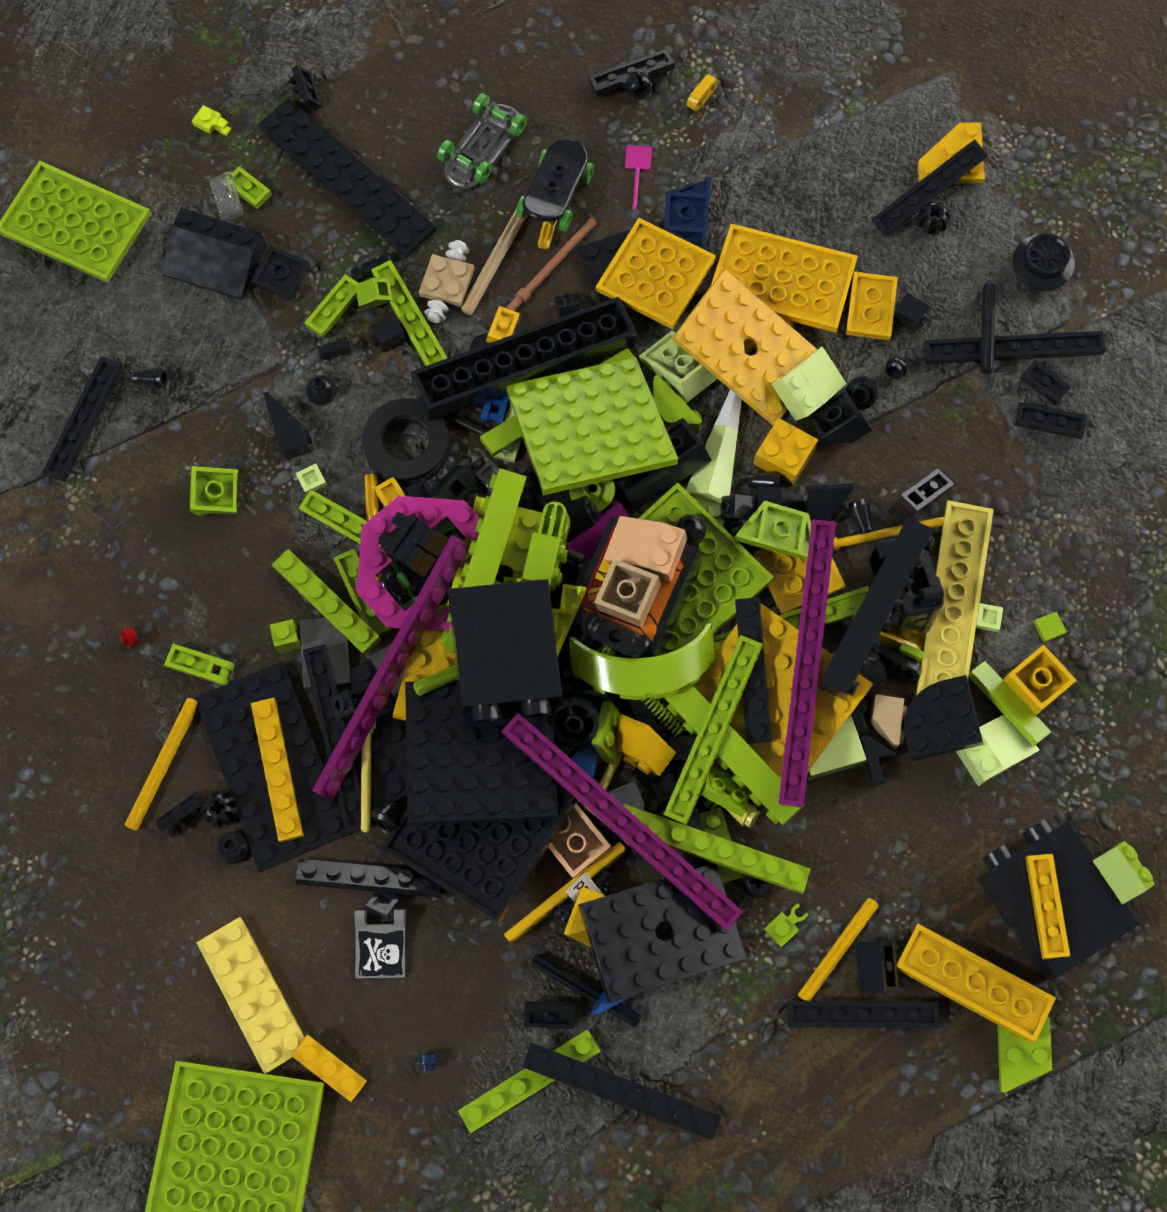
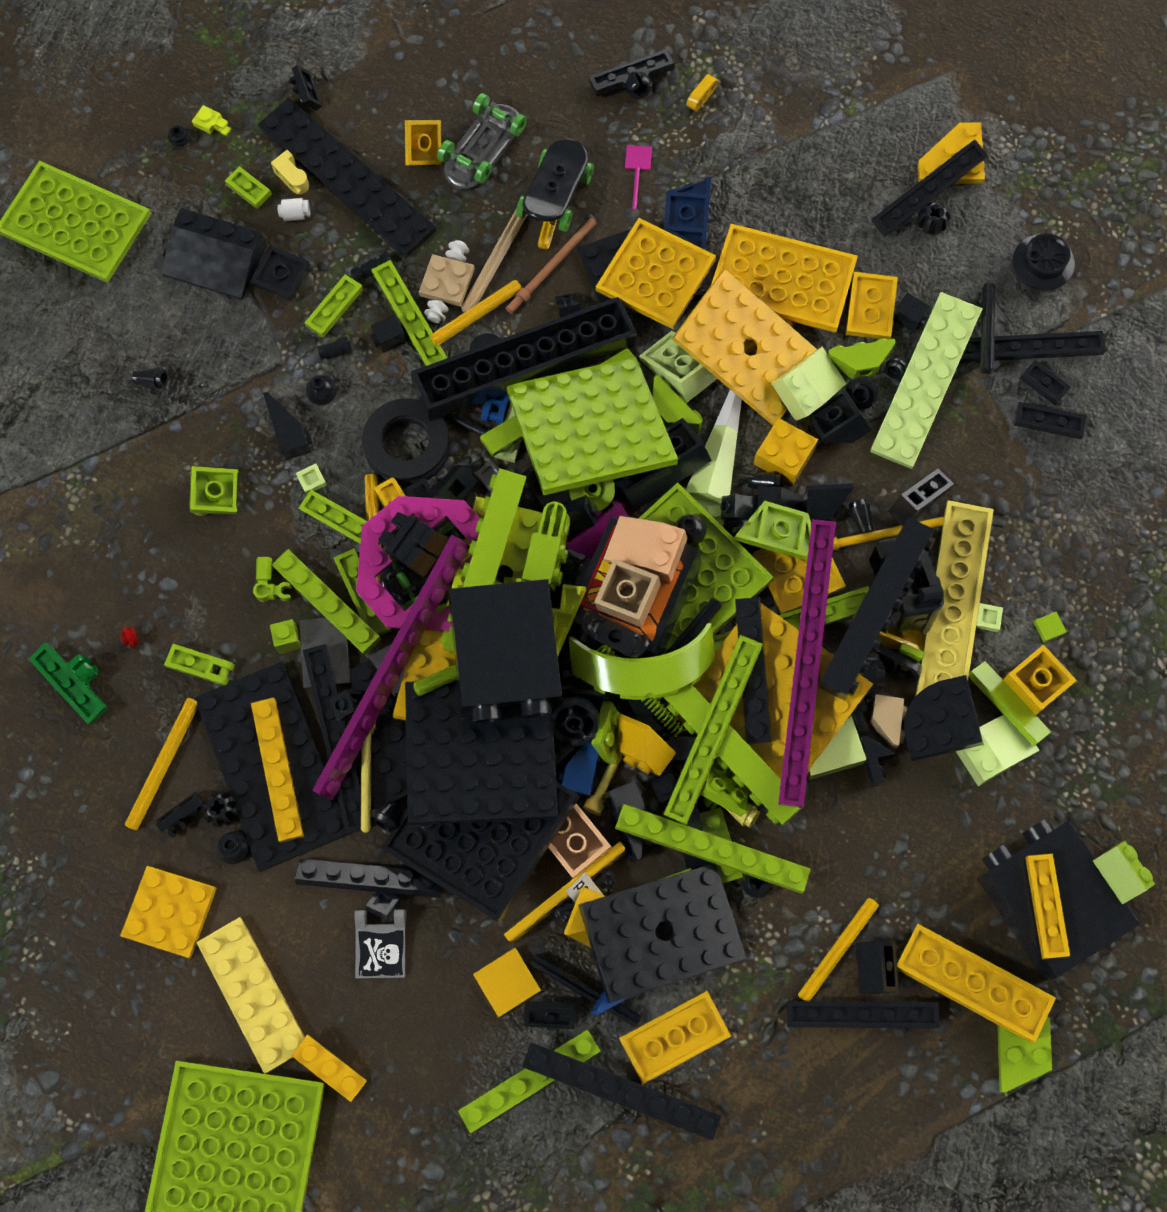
black plate [42,356,123,482] -> none
clear plate [209,172,243,221] -> none
lime brick [355,278,393,307] -> none
dark blue plate [415,1053,440,1070] -> none
yellow plate [486,306,520,343] -> none
magenta plate [501,713,743,931] -> none
lime plate [764,903,808,948] -> none
none -> green plate [29,643,108,725]
none -> yellow plate [120,866,217,959]
none -> black plate [168,125,190,147]
none -> lime bar [253,557,292,602]
none -> light yellow leg [271,150,309,194]
none -> white brick [278,198,311,222]
none -> yellow slope [405,120,441,165]
none -> yellow axle [430,280,521,346]
none -> yellow tile [473,948,541,1018]
none -> yellow tile [619,991,731,1084]
none -> black axle [665,598,722,654]
none -> lime slope [828,338,896,379]
none -> yellowish green plate [870,292,983,469]

